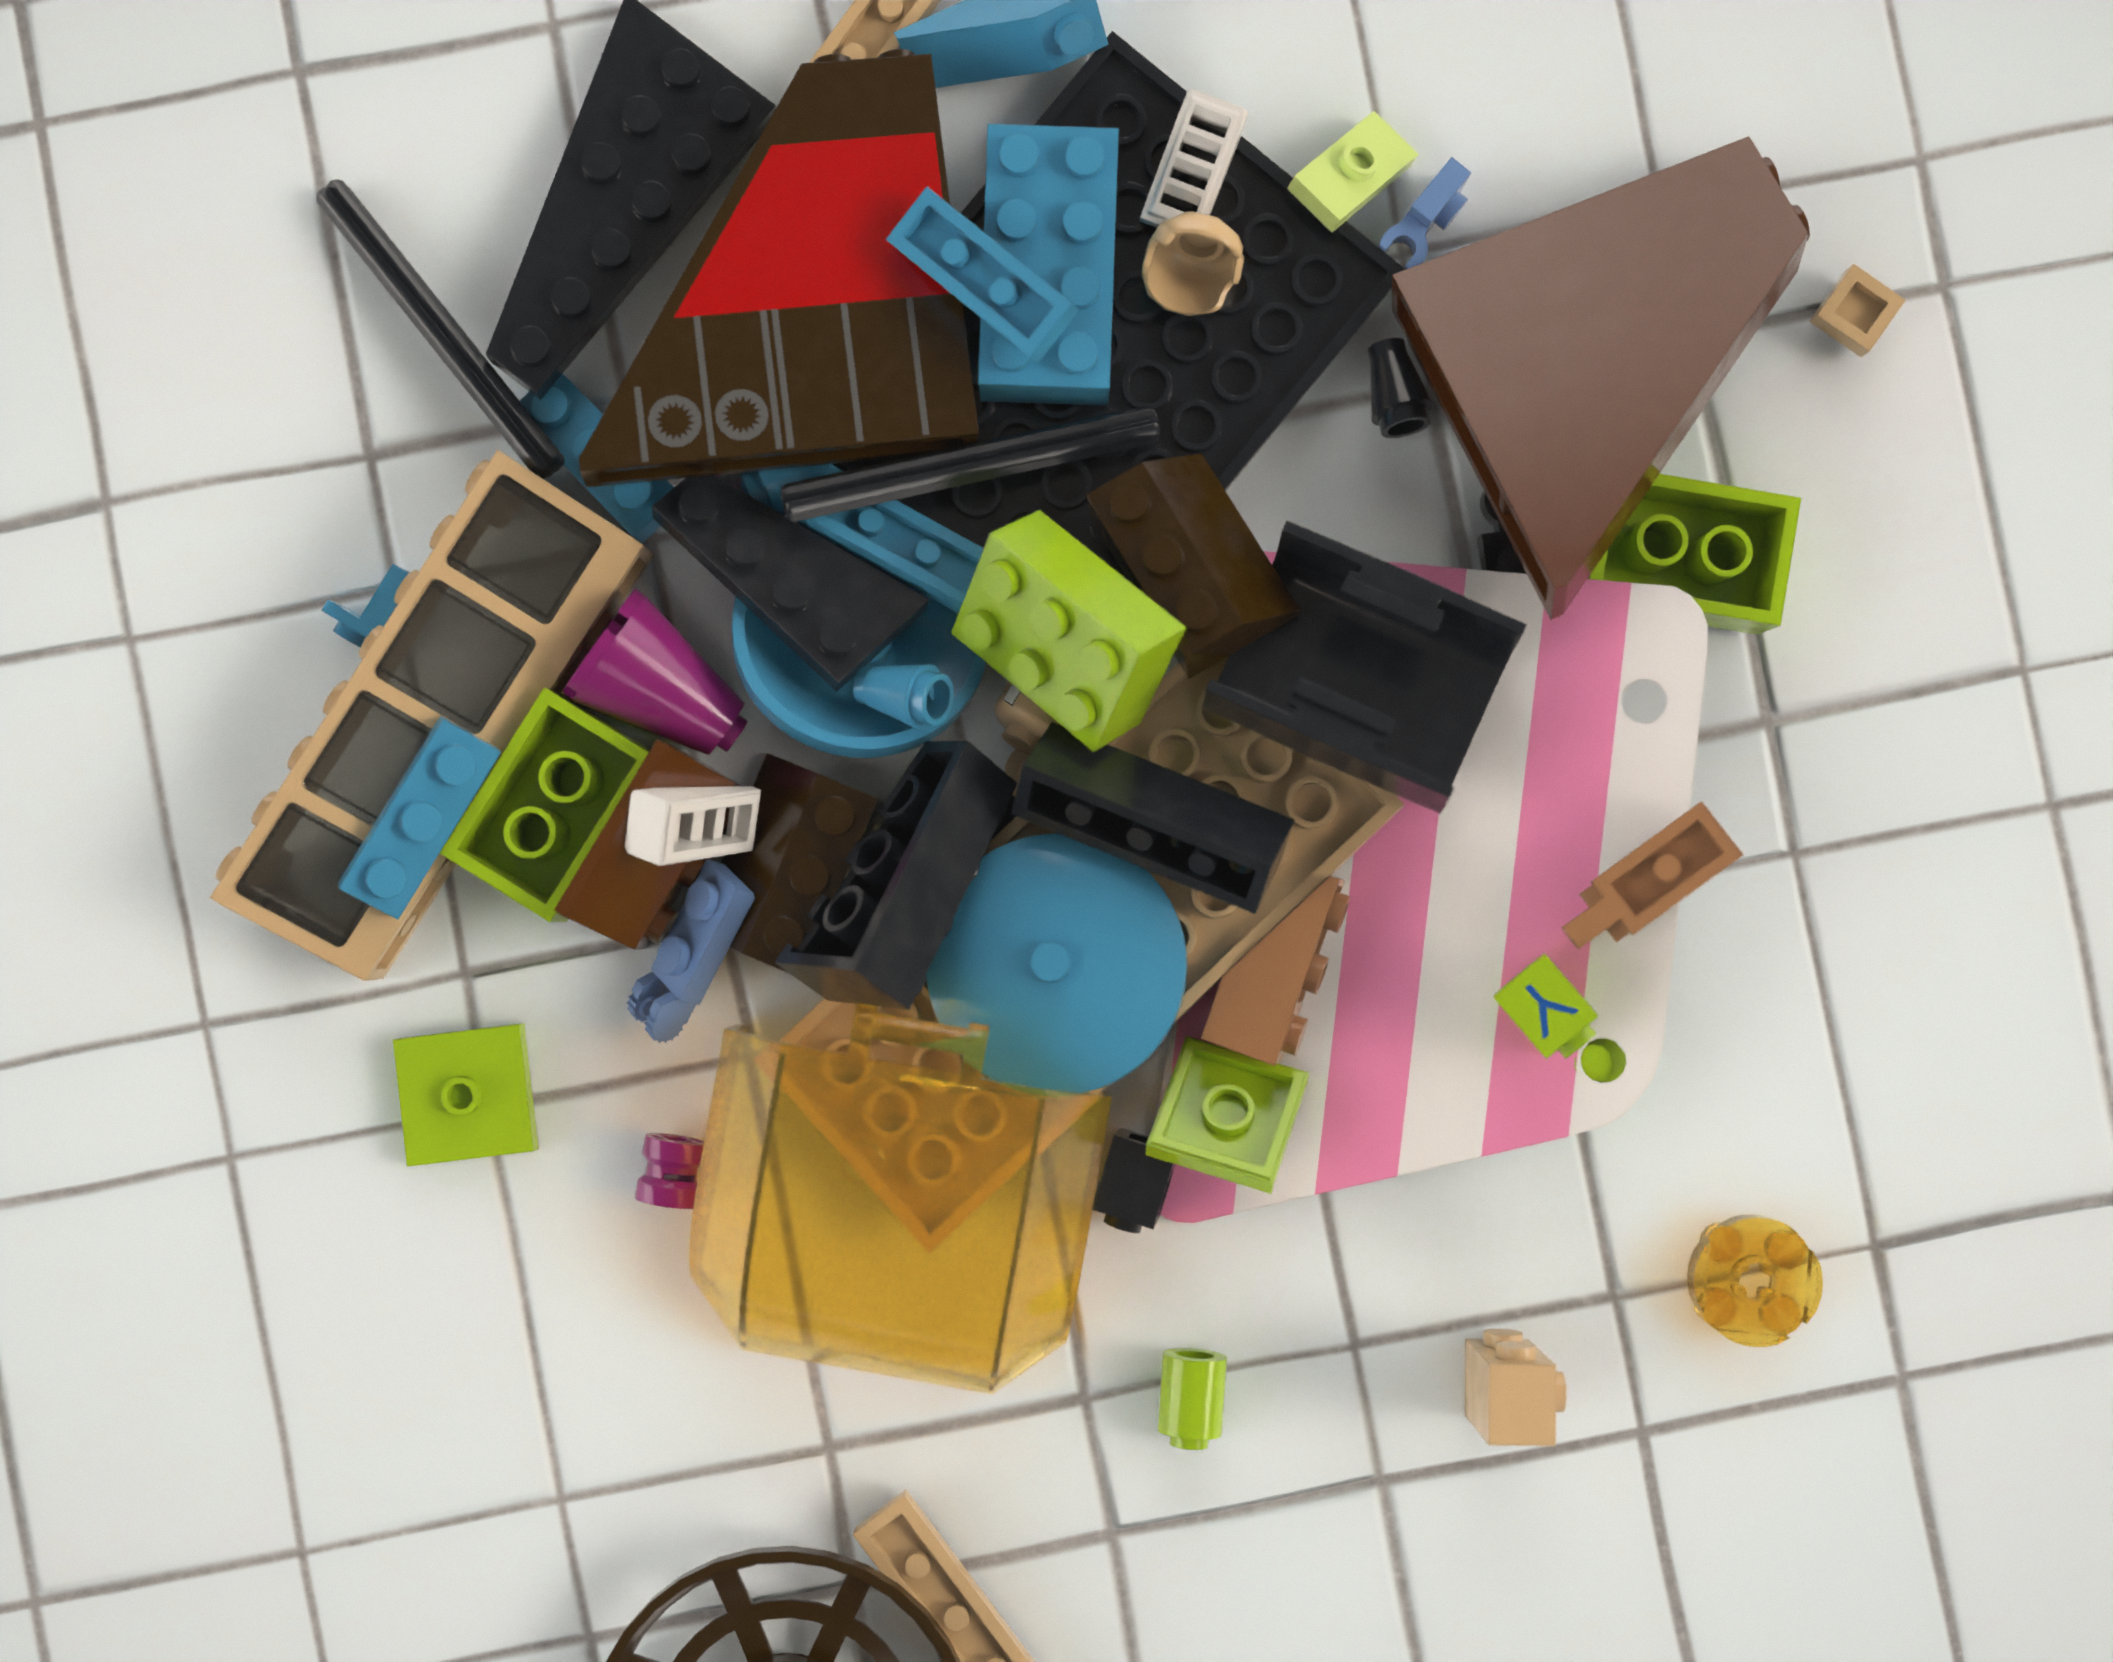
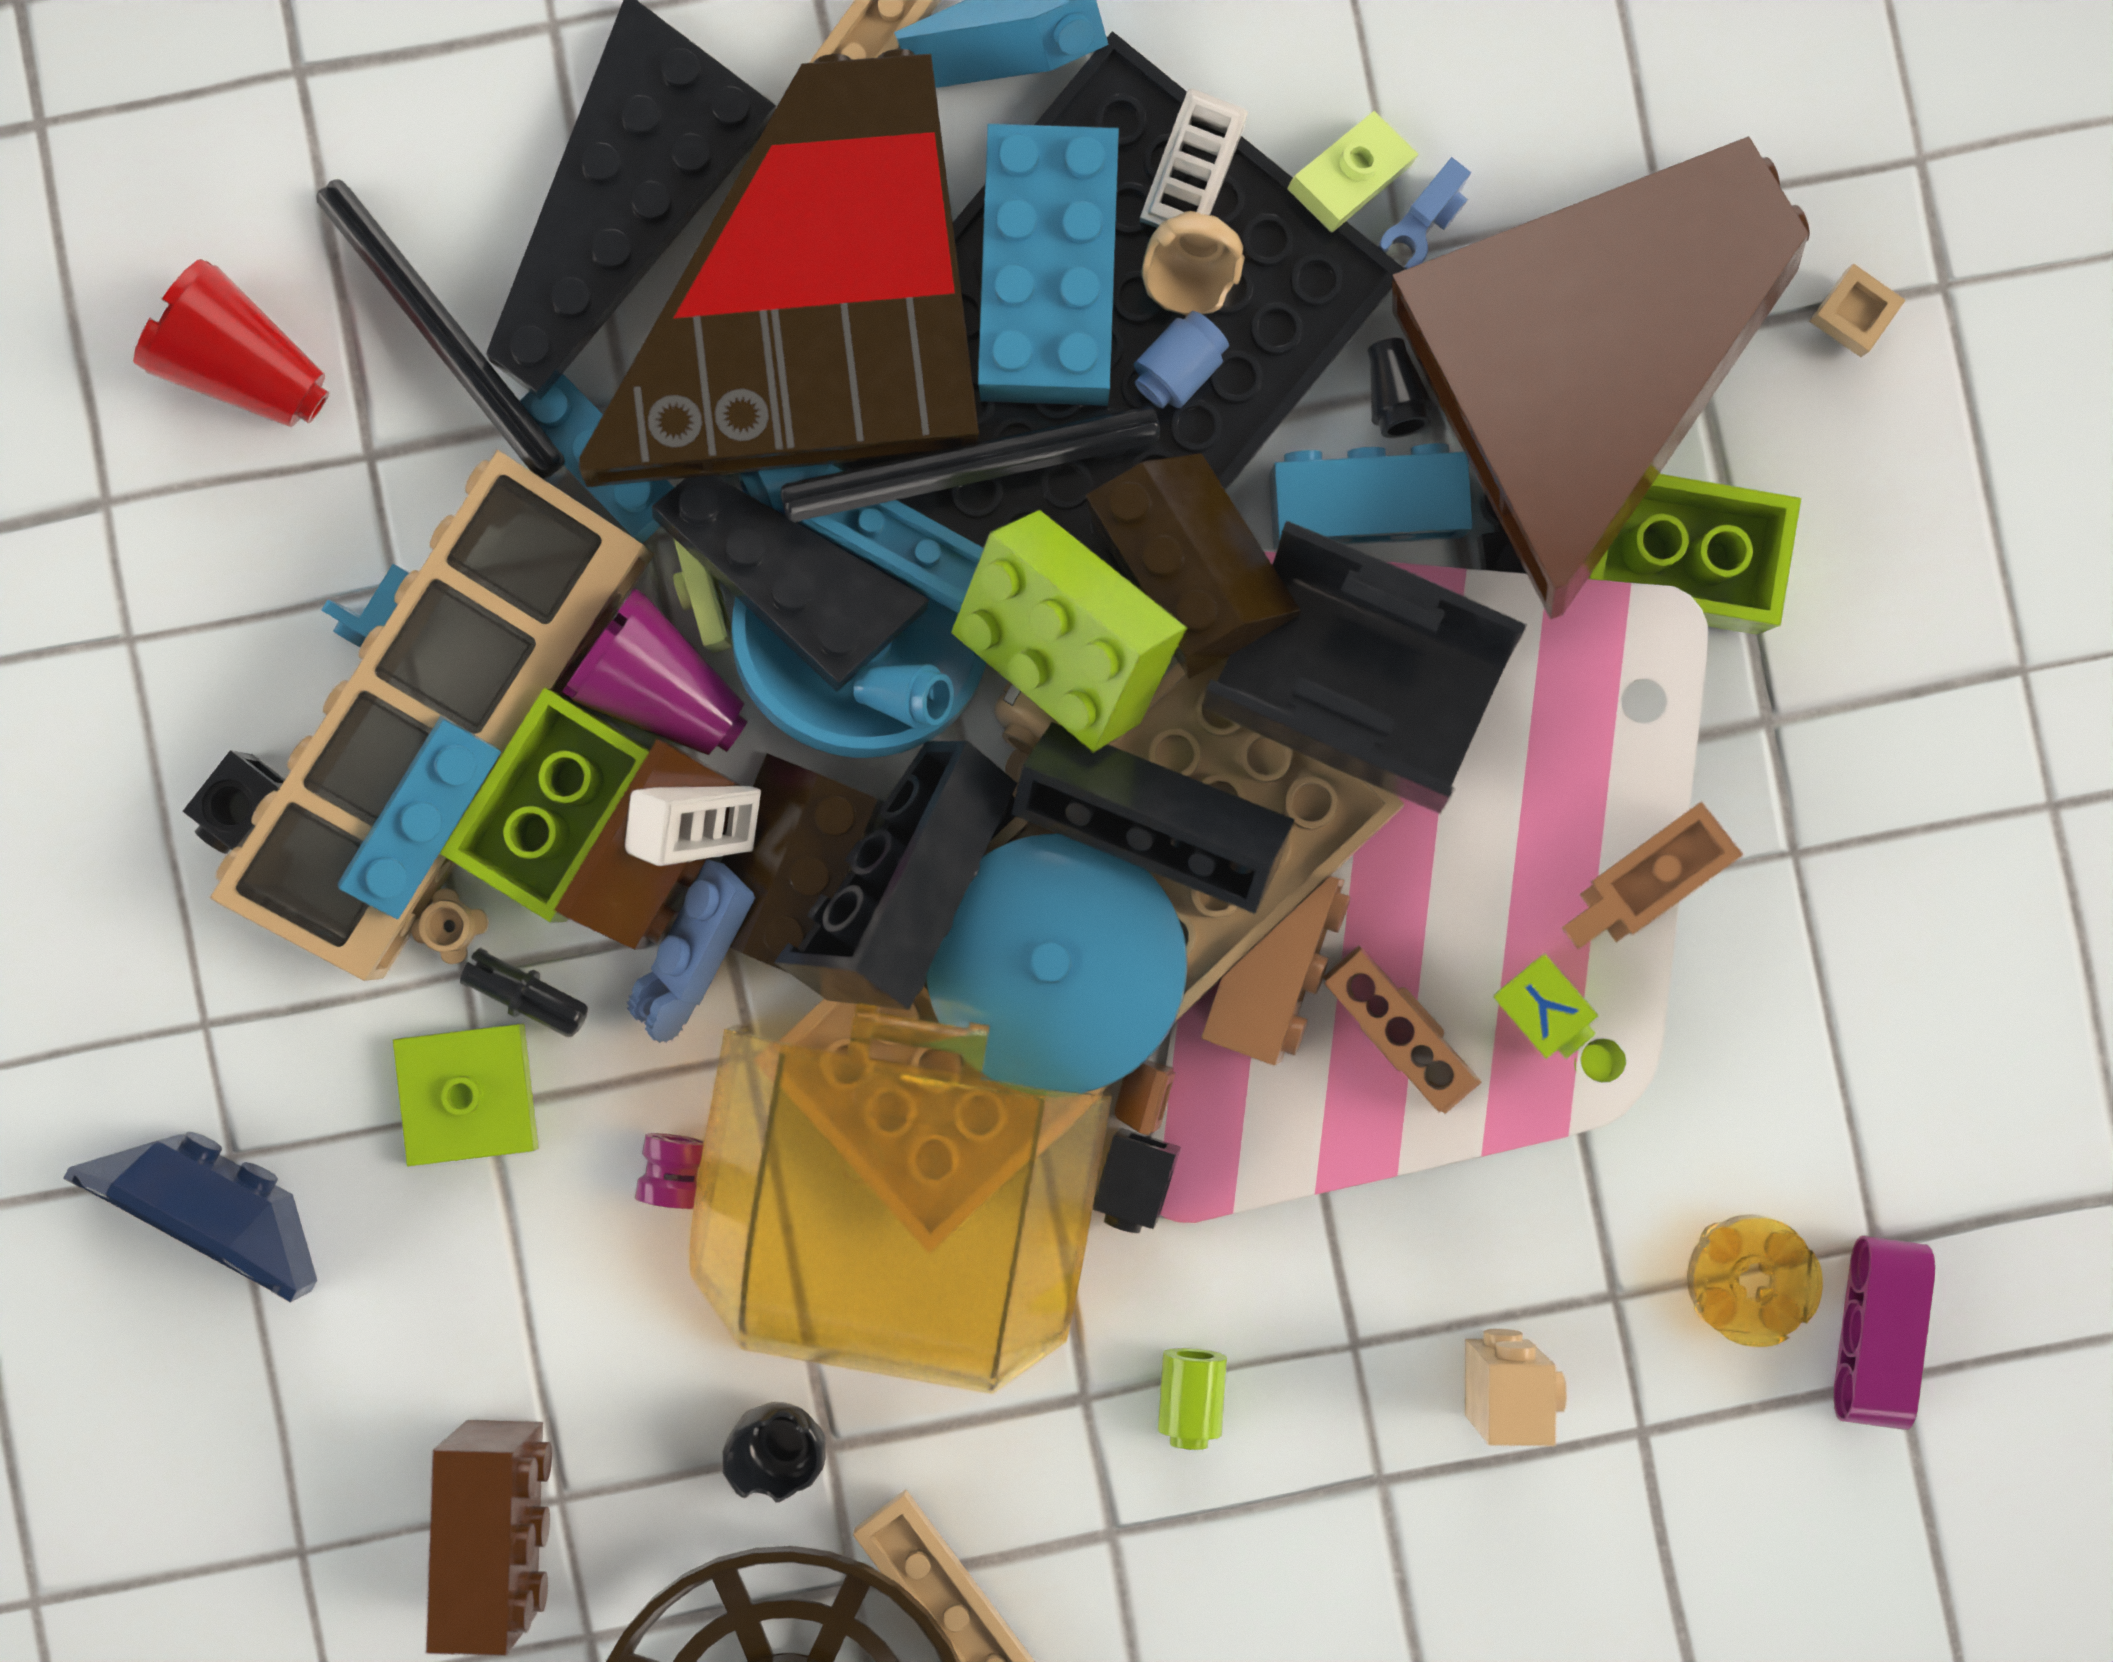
dark azure plate [886,186,1079,364] -> none
lime plate [1146,1036,1309,1194] -> none
none -> dark blue wedge [63,1132,318,1302]
none -> red cone [133,259,329,427]
none -> black brick [182,750,285,854]
none -> tan plate [411,888,489,964]
none -> reddish brown brick [426,1420,552,1656]
none -> black axle [460,948,588,1037]
none -> yellowish green plate [673,538,732,653]
none -> black hair [723,1402,826,1503]
none -> medium nougat slope [1115,1060,1176,1136]
none -> medium blue brick [1134,311,1229,408]
none -> dark azure brick [1269,443,1472,549]
none -> medium nougat piece [1324,945,1482,1114]
none -> magenta beam [1833,1236,1935,1430]

